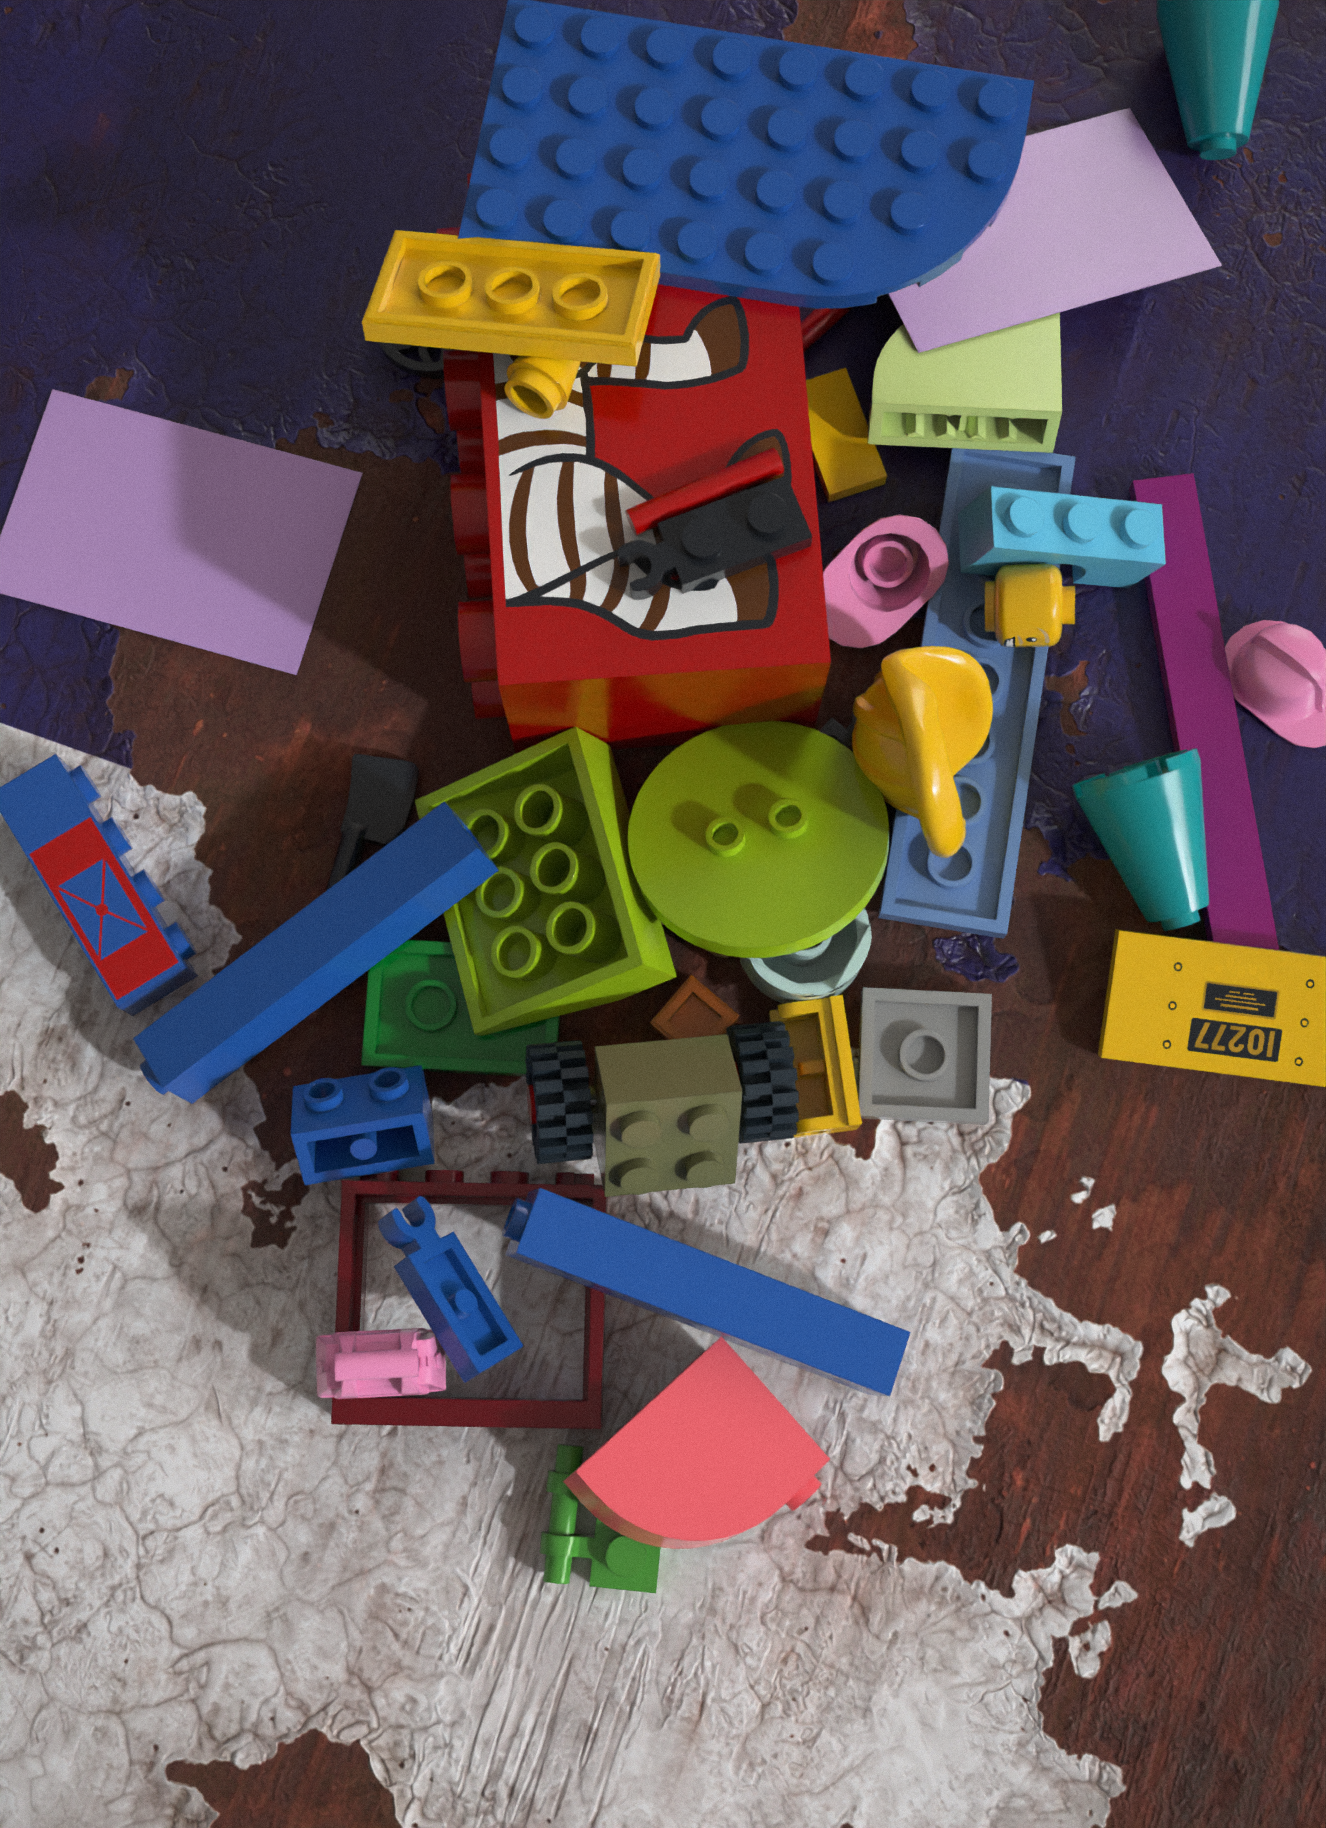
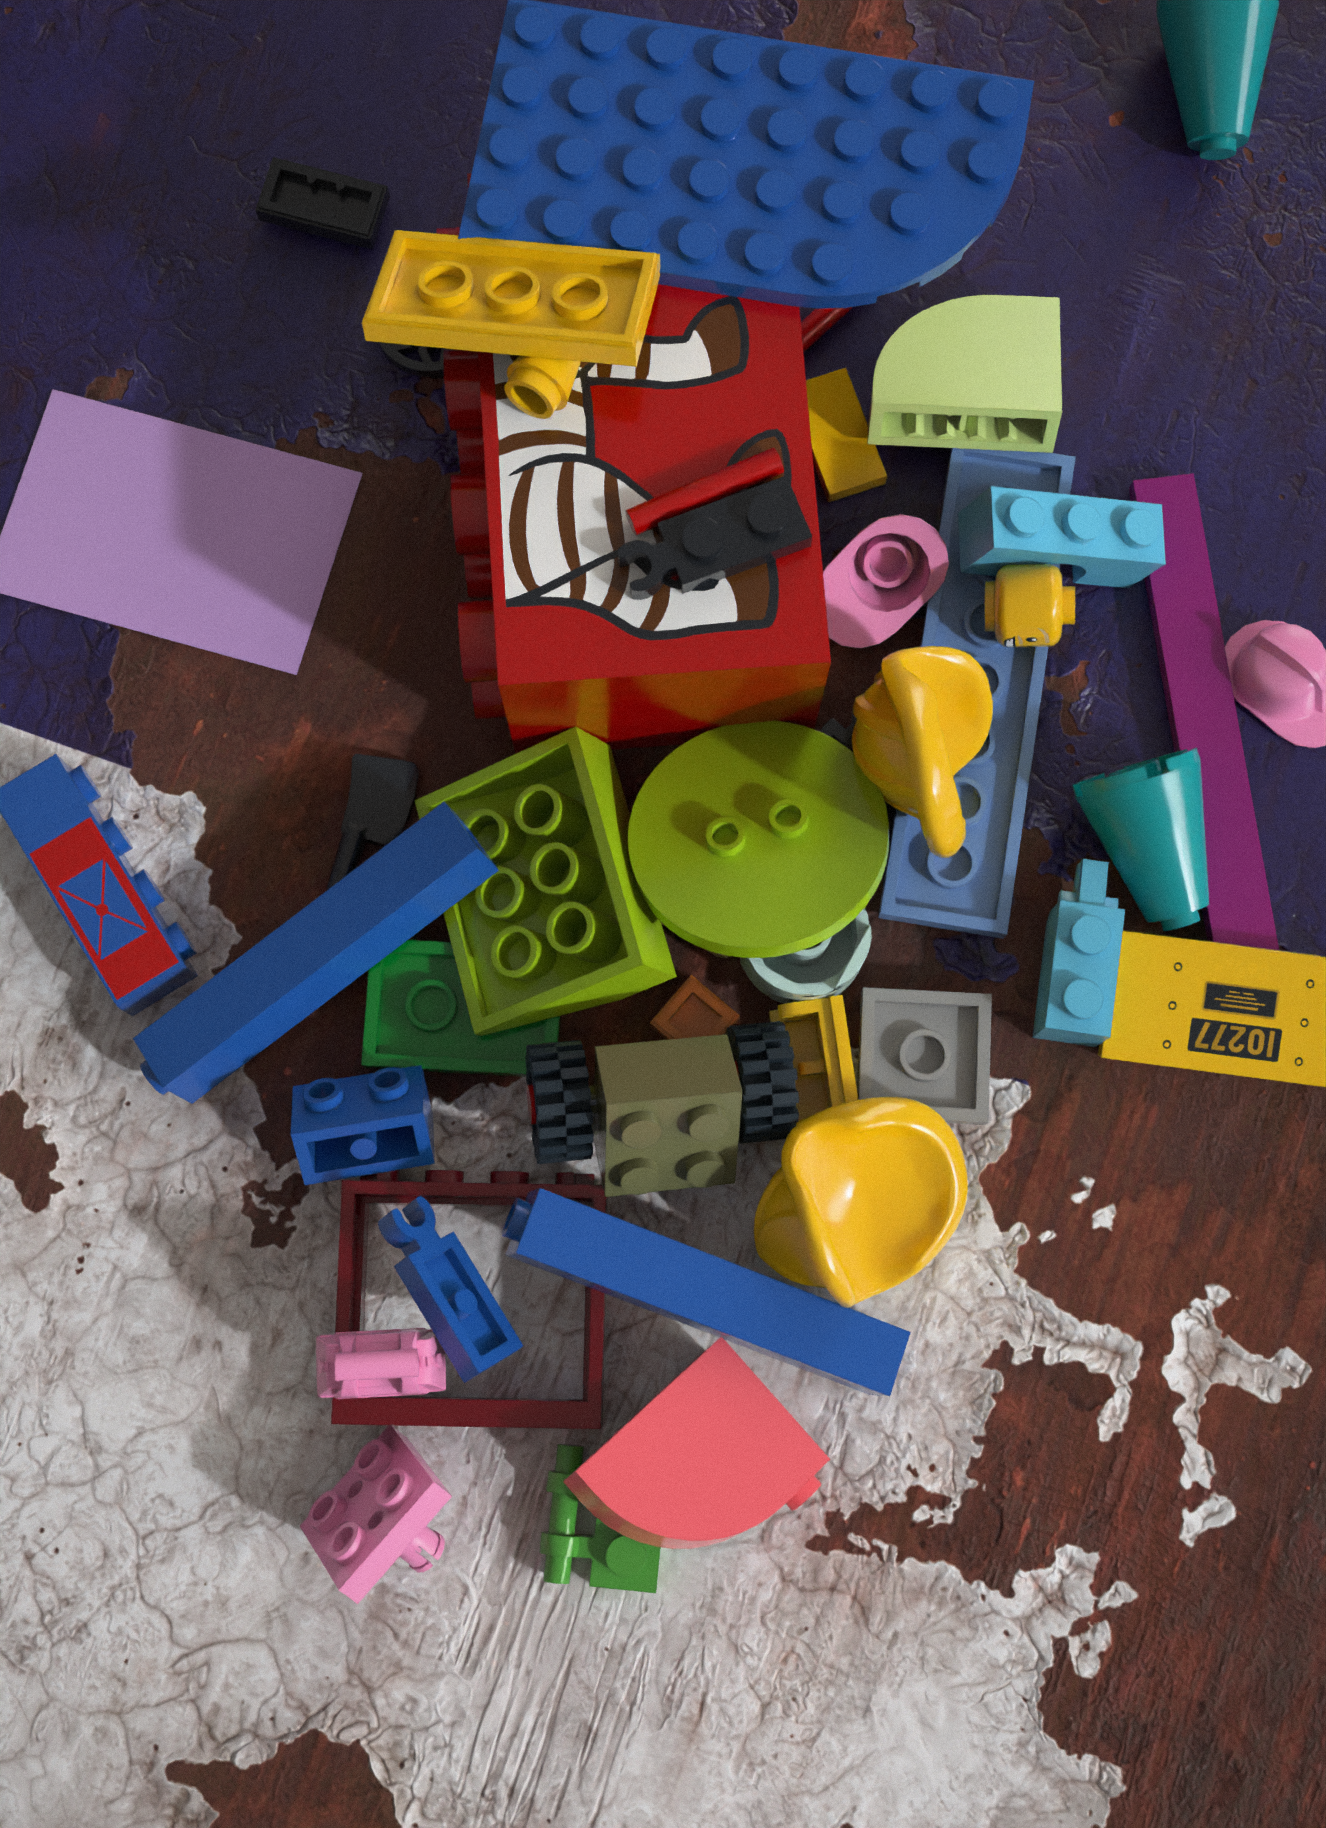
lavender sticker [888,108,1222,353] -> none
none -> black plate [255,157,390,250]
none -> bright pink plate [300,1425,452,1604]
none -> yellow piece [753,1097,968,1308]
none -> medium azure hinge [1032,859,1125,1047]

